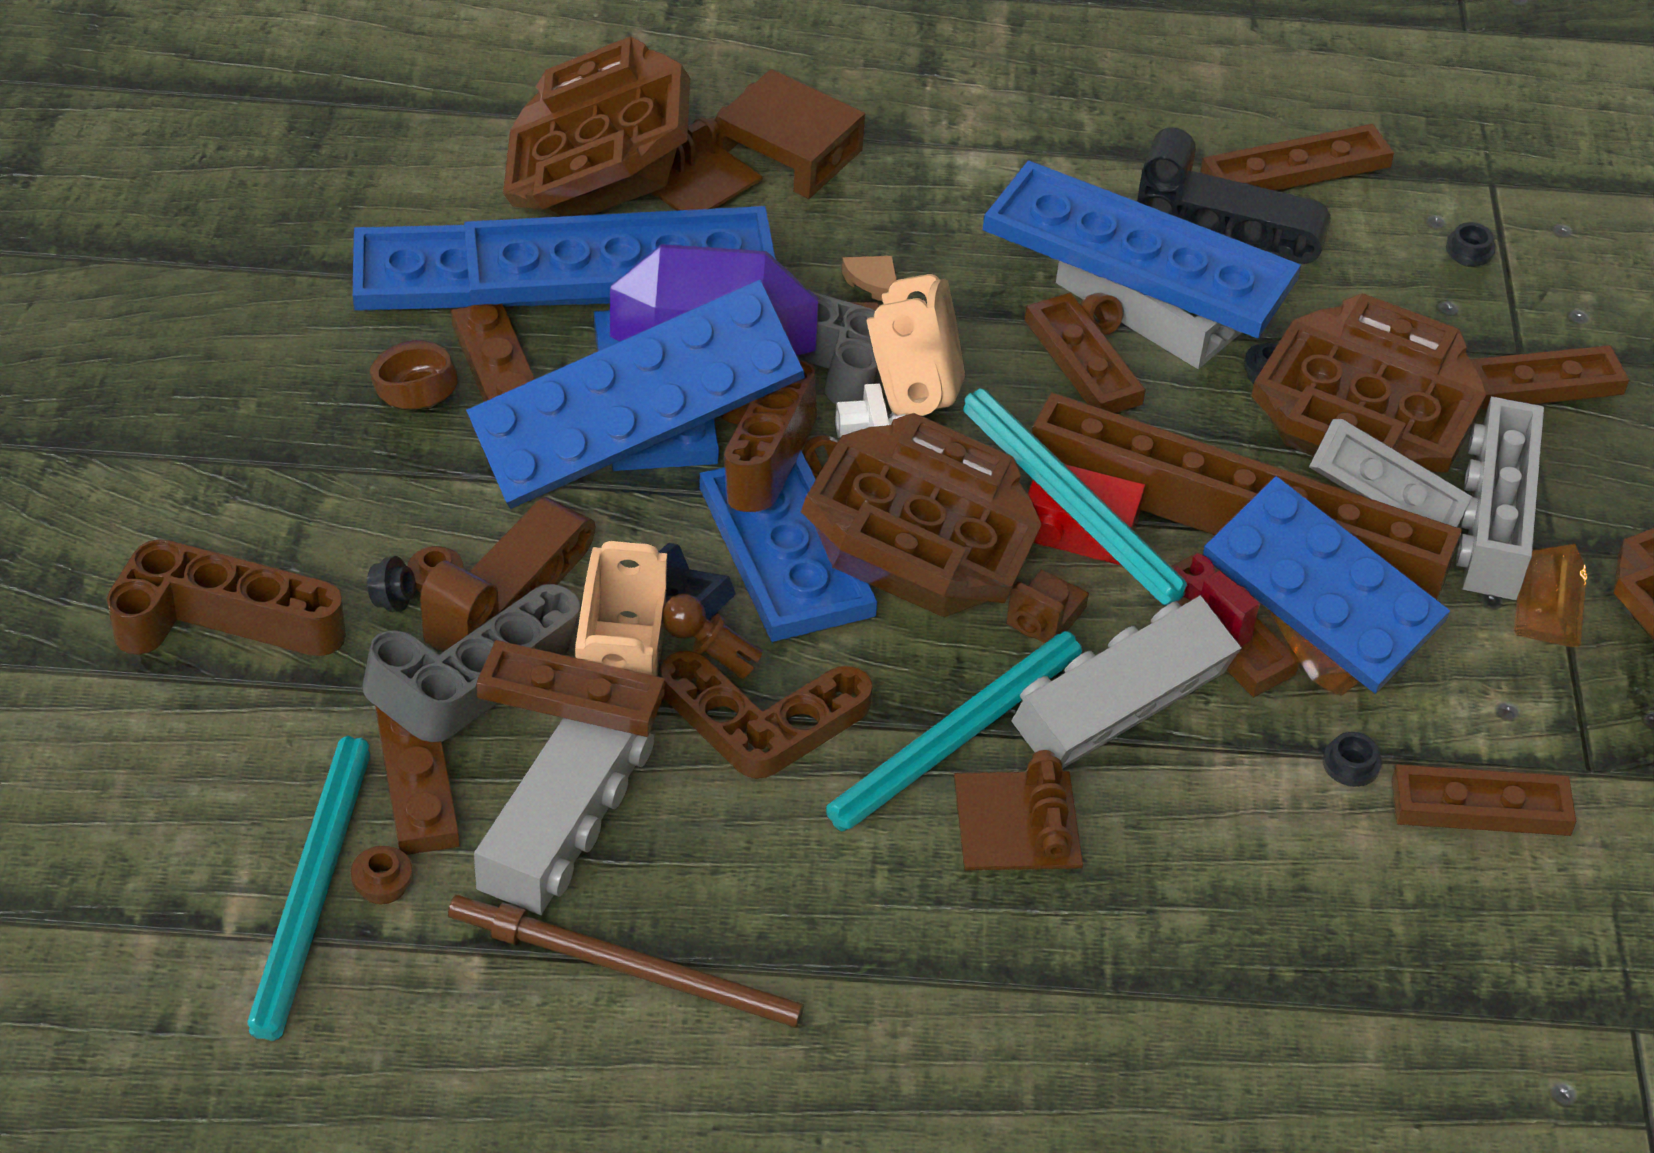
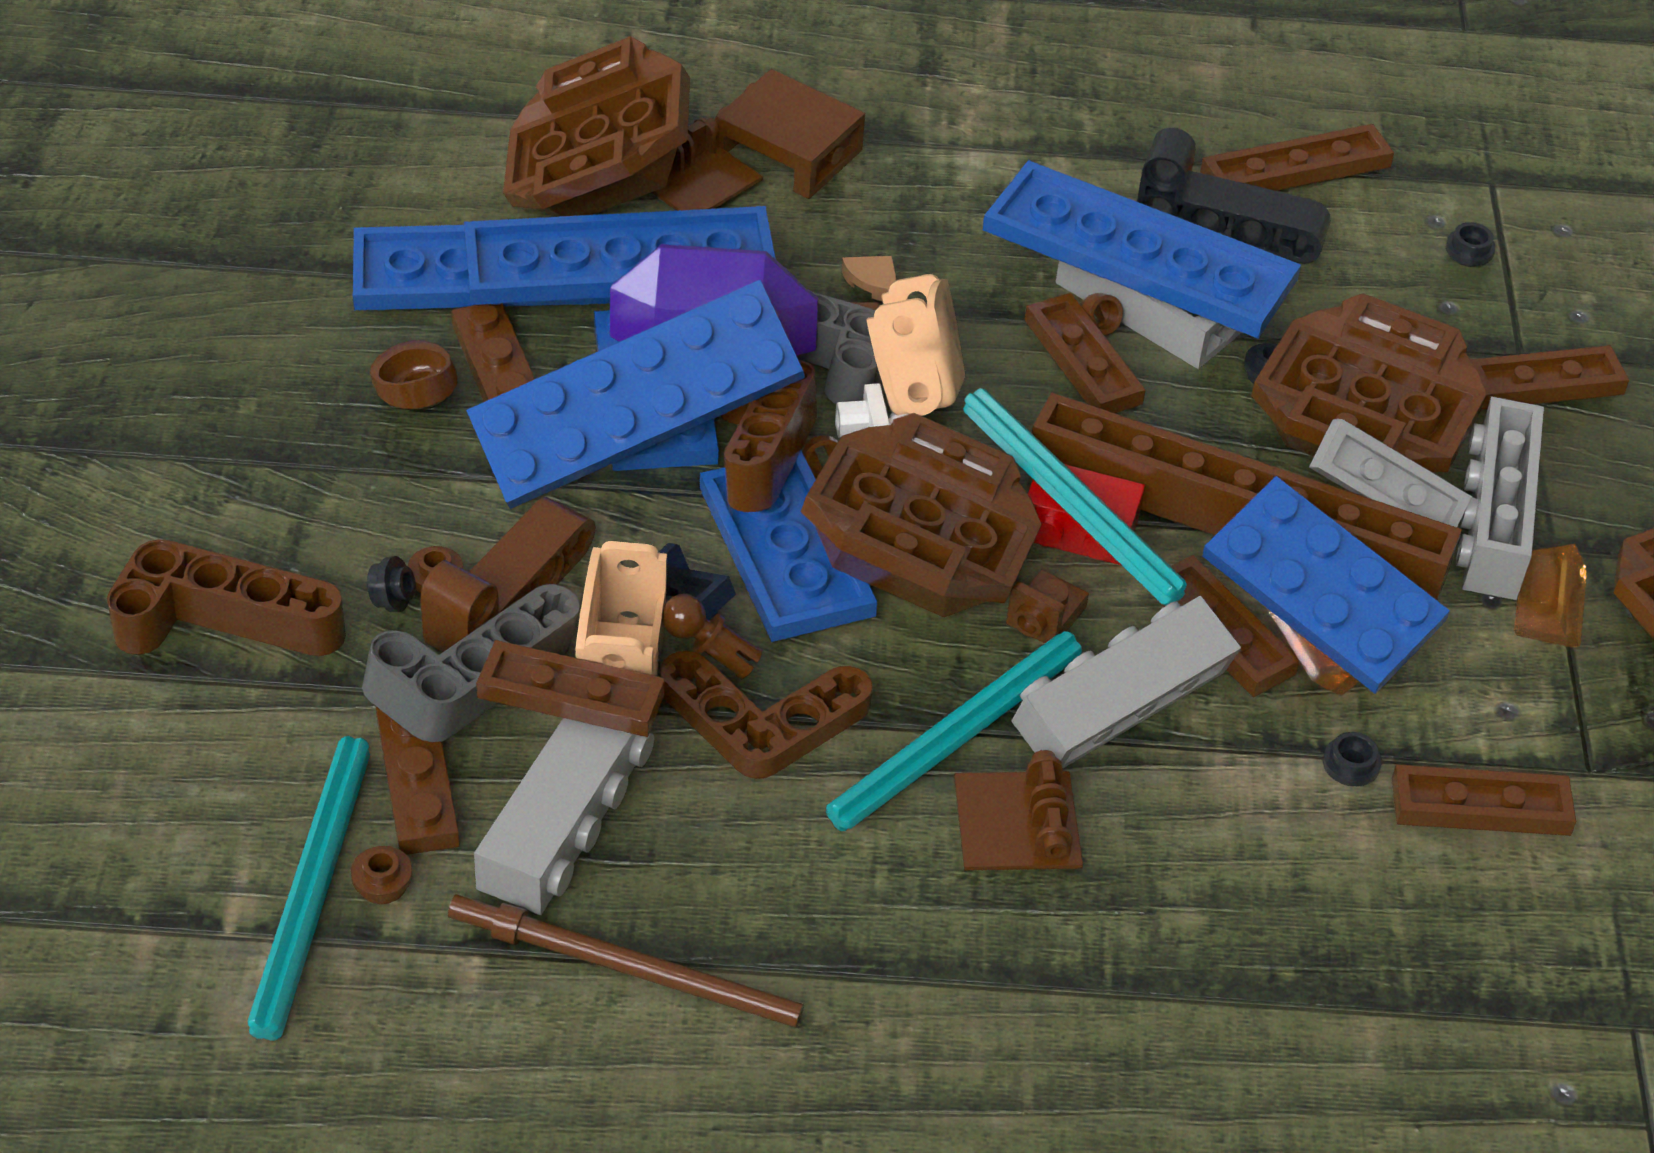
dark red plate [1174,553,1260,647] -> none

